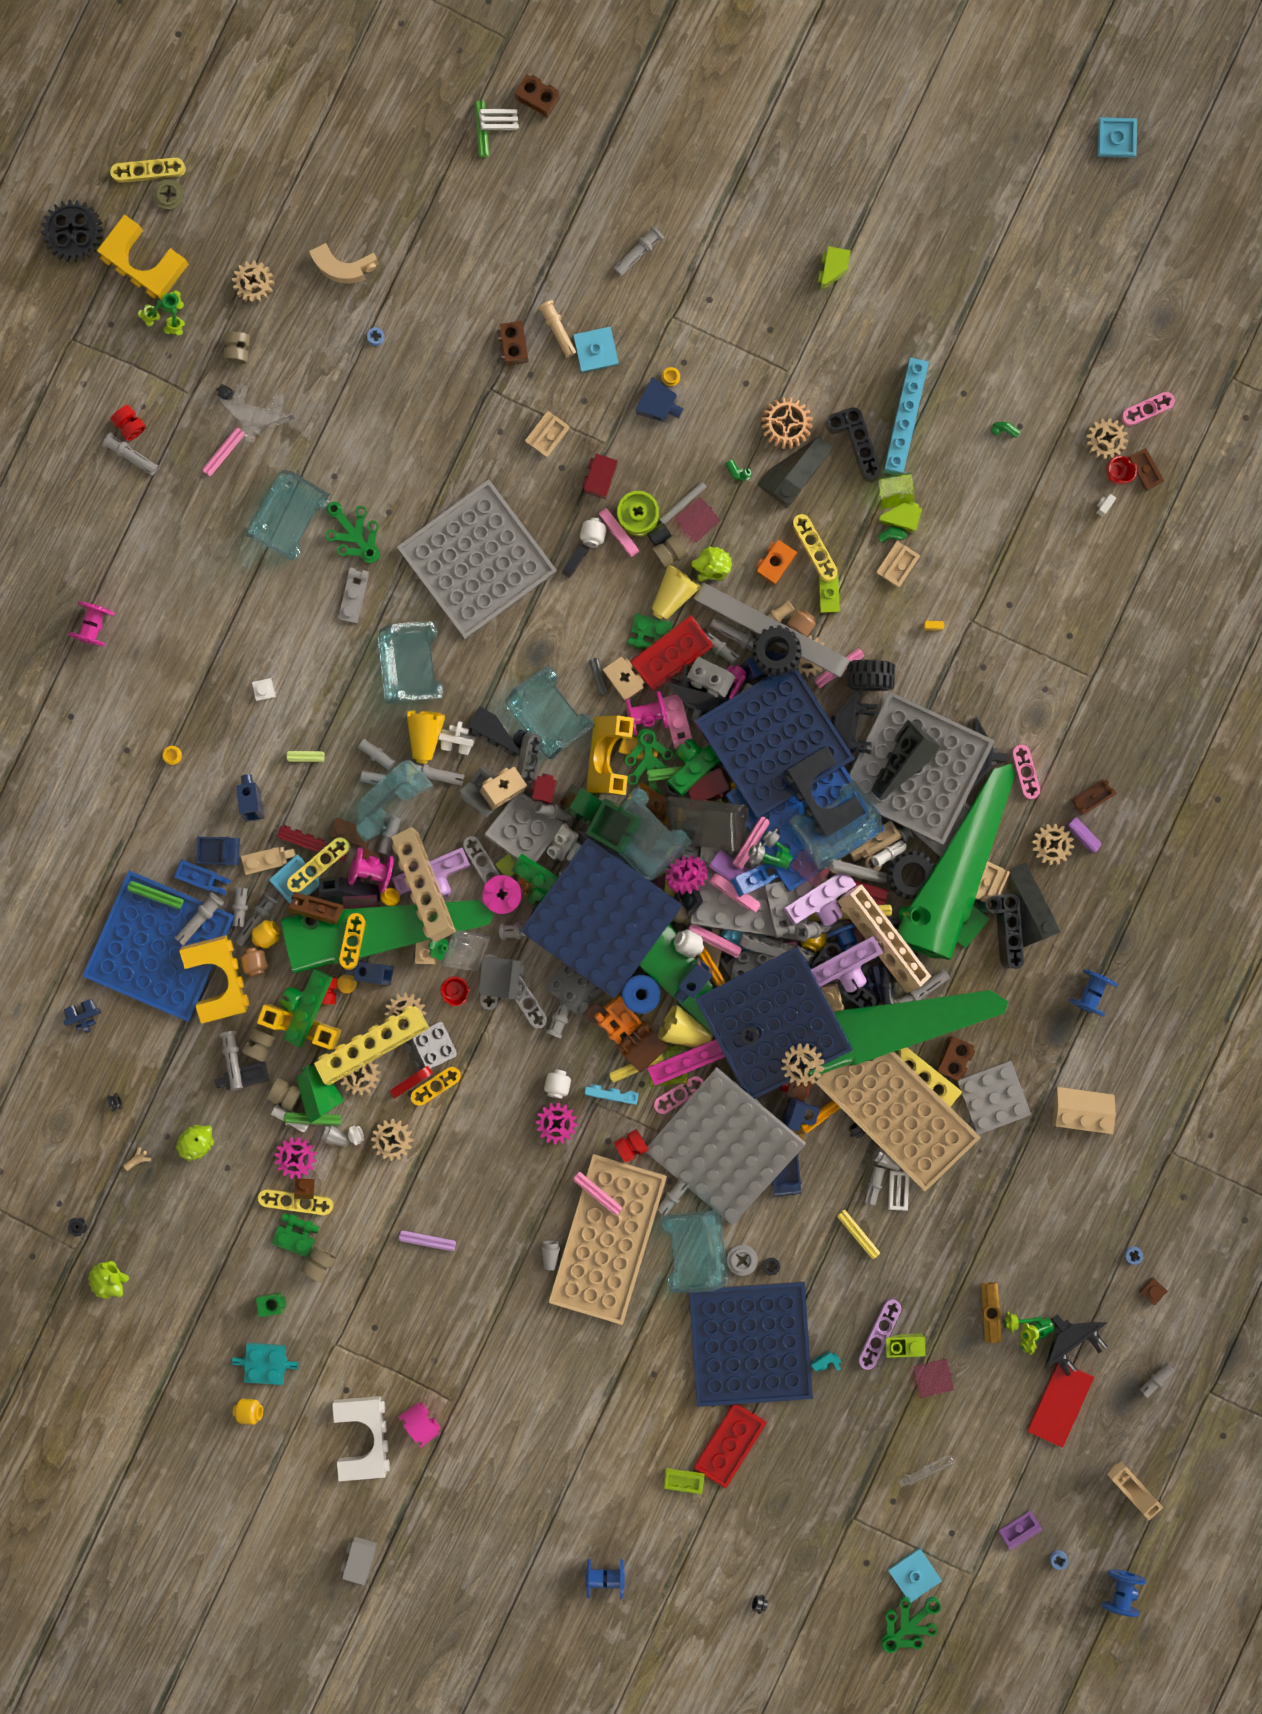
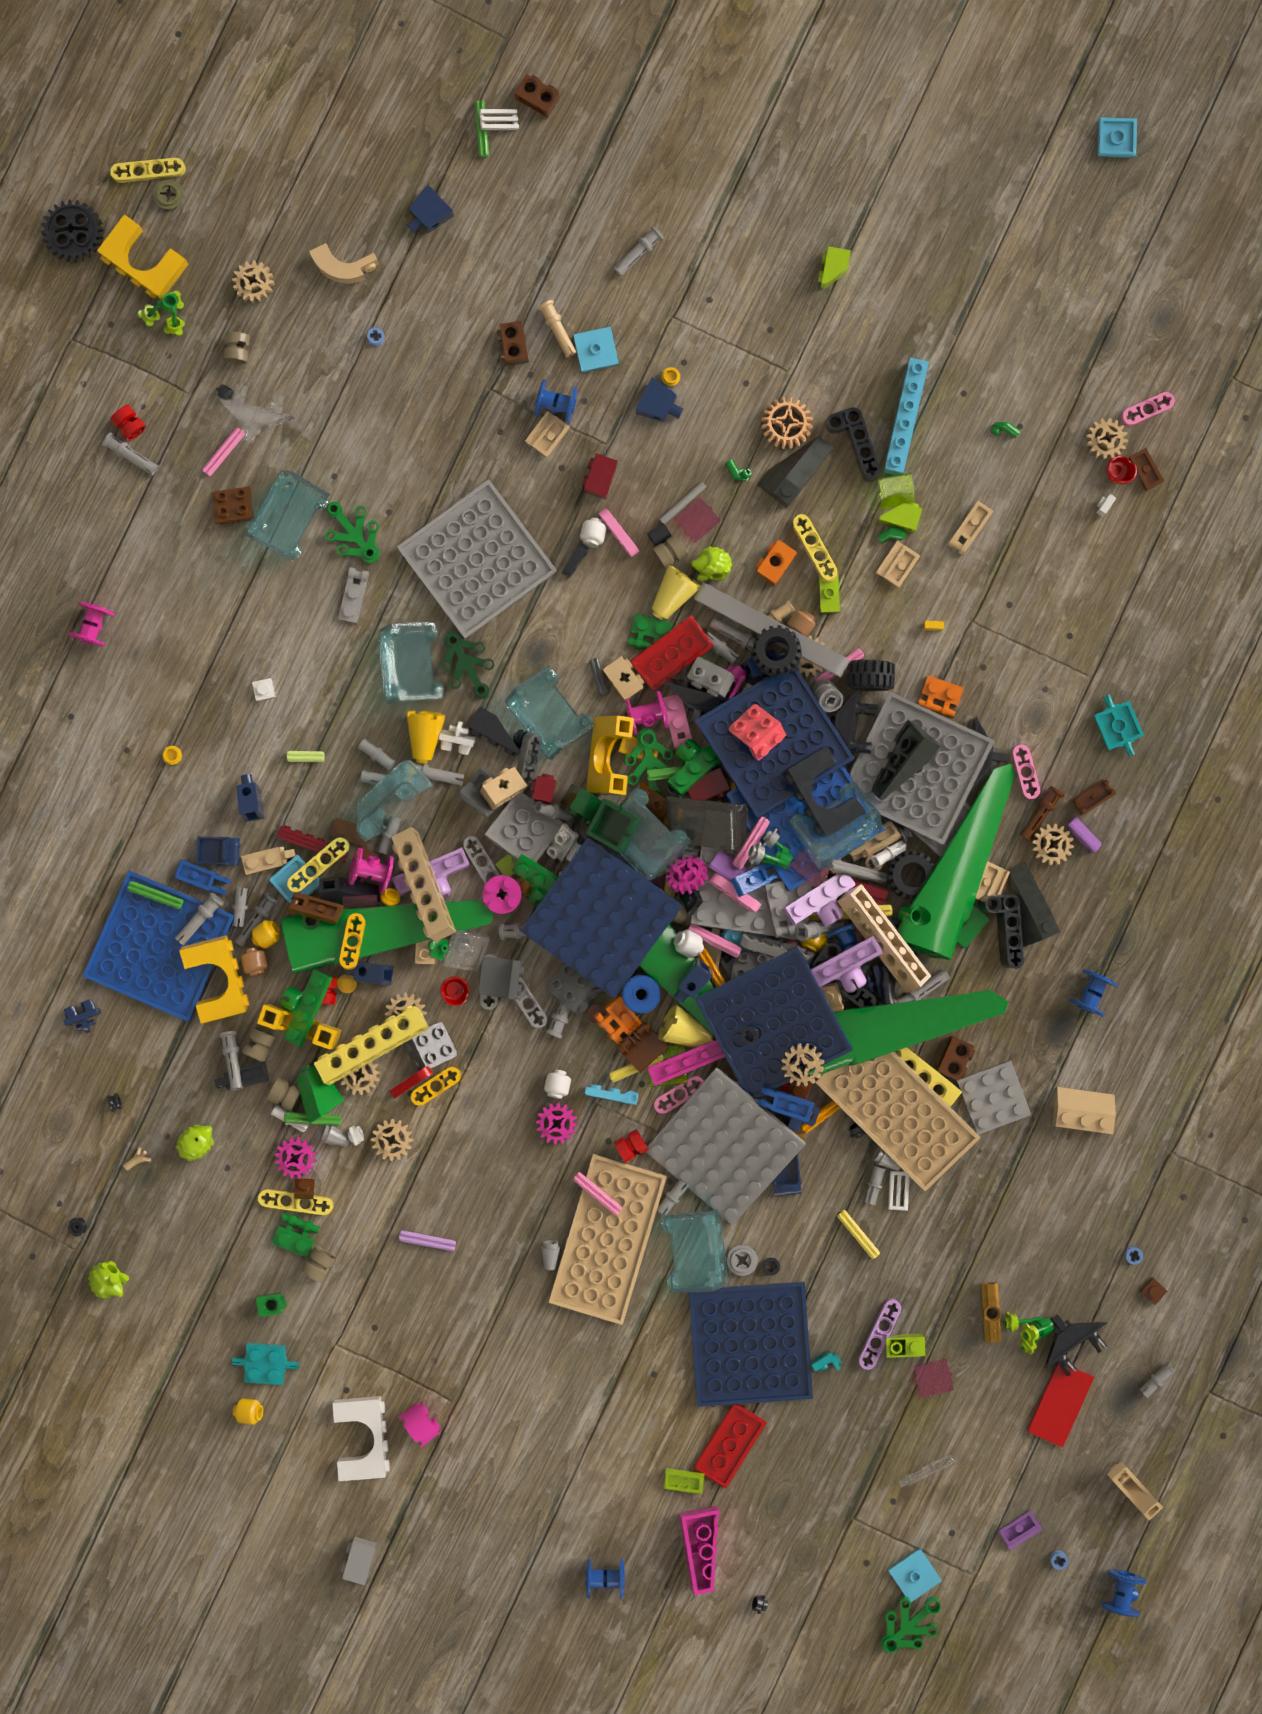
lime wheel [617,491,659,537] -> none
none -> reddish brown hinge [212,486,254,526]
none -> dark blue torso [407,185,454,233]
none -> dark green plant [440,631,495,699]
none -> blue hose [534,379,578,424]
none -> dark pink wedge [678,1505,719,1595]
none -> coral bracket [729,704,786,761]
none -> blue hinge [757,1088,814,1122]
none -> light grey wheel [812,679,843,712]
none -> orange plate [918,675,964,718]
none -> tan plate [948,501,994,556]
none -> reddish brown pin [1020,786,1065,841]
none -> teal plate [1093,694,1144,757]

